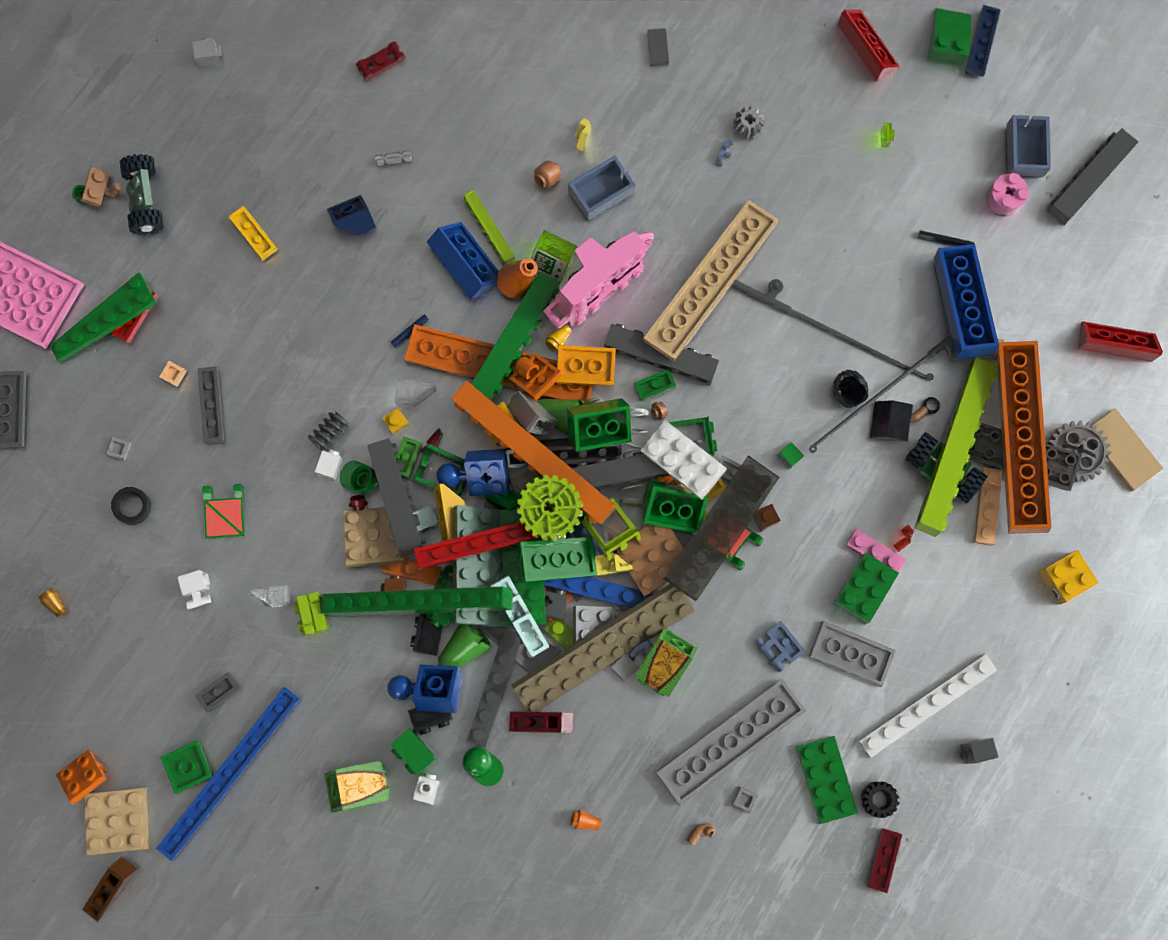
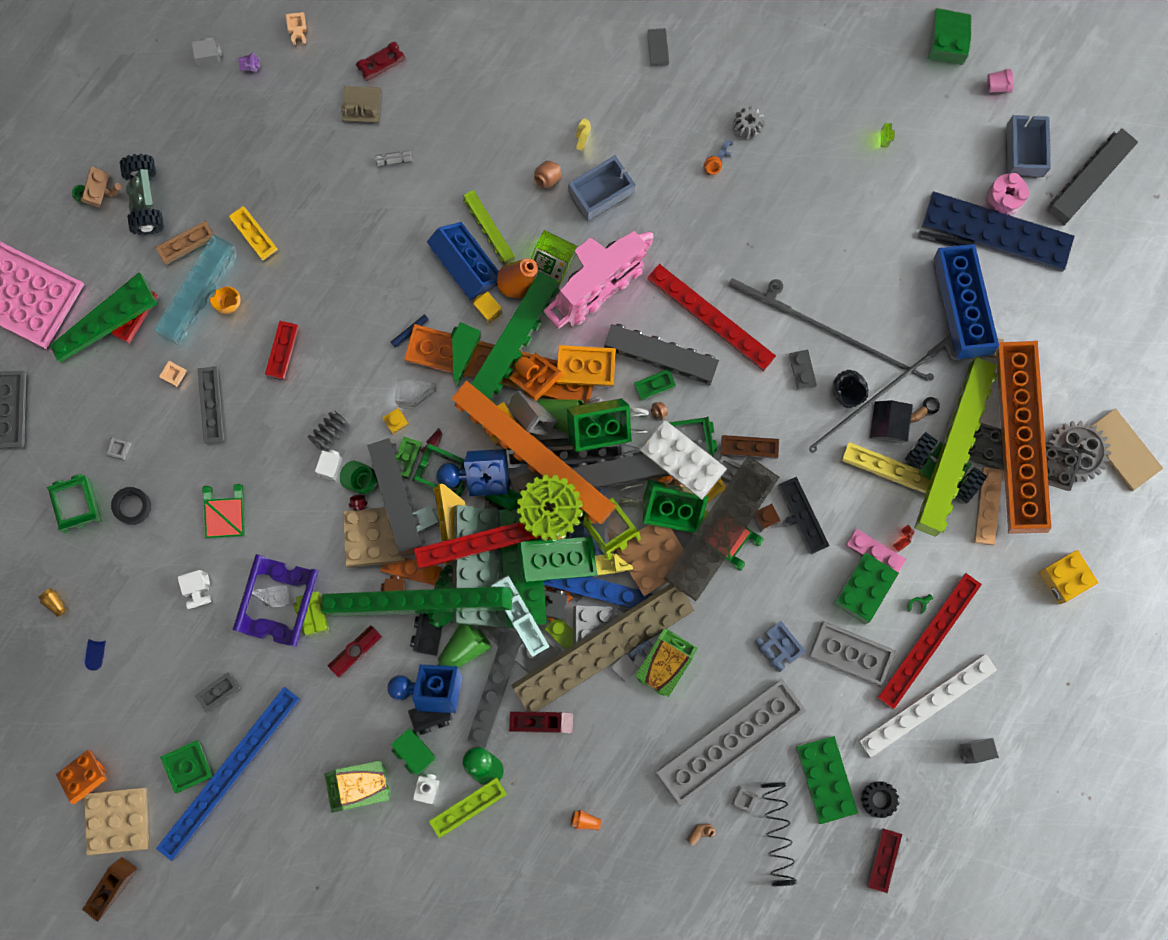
dark blue slope [327,195,376,235] -> none
yellow cone [545,324,572,352] -> none
tan plate [643,200,779,362] -> none
green slope [778,442,804,469] -> none
red slope [837,10,900,81] -> none
dark blue plate [966,5,1001,77] -> none
red slope [1078,321,1163,362] -> none
none -> green window [47,474,102,534]
none -> clear blue piece [85,639,106,671]
none -> clear light blue brick [154,234,237,345]
none -> medium nougat plate [155,221,216,265]
none -> light orange hair [209,286,241,315]
none -> dark purple piece [232,554,319,647]
none -> medium lavender hose [238,53,260,72]
none -> red plate [265,320,299,380]
none -> light nougat plate [286,12,307,46]
none -> dark red piece [327,625,383,678]
none -> dark tan hinge [341,86,381,123]
none -> lime plate [429,778,507,839]
none -> green slope [451,322,482,386]
none -> yellow brick [473,291,503,325]
none -> red plate [647,263,776,371]
none -> orange plate [704,156,722,174]
none -> reddish brown plate [720,435,779,459]
none -> black piece [761,782,797,887]
none -> black plate [778,476,830,555]
none -> dark grey plate [789,349,817,391]
none -> light yellow plate [841,442,930,494]
none -> red plate [877,573,982,710]
none -> green piece [907,594,933,614]
none -> dark blue plate [922,191,1075,271]
none -> bright pink piece [987,69,1013,93]

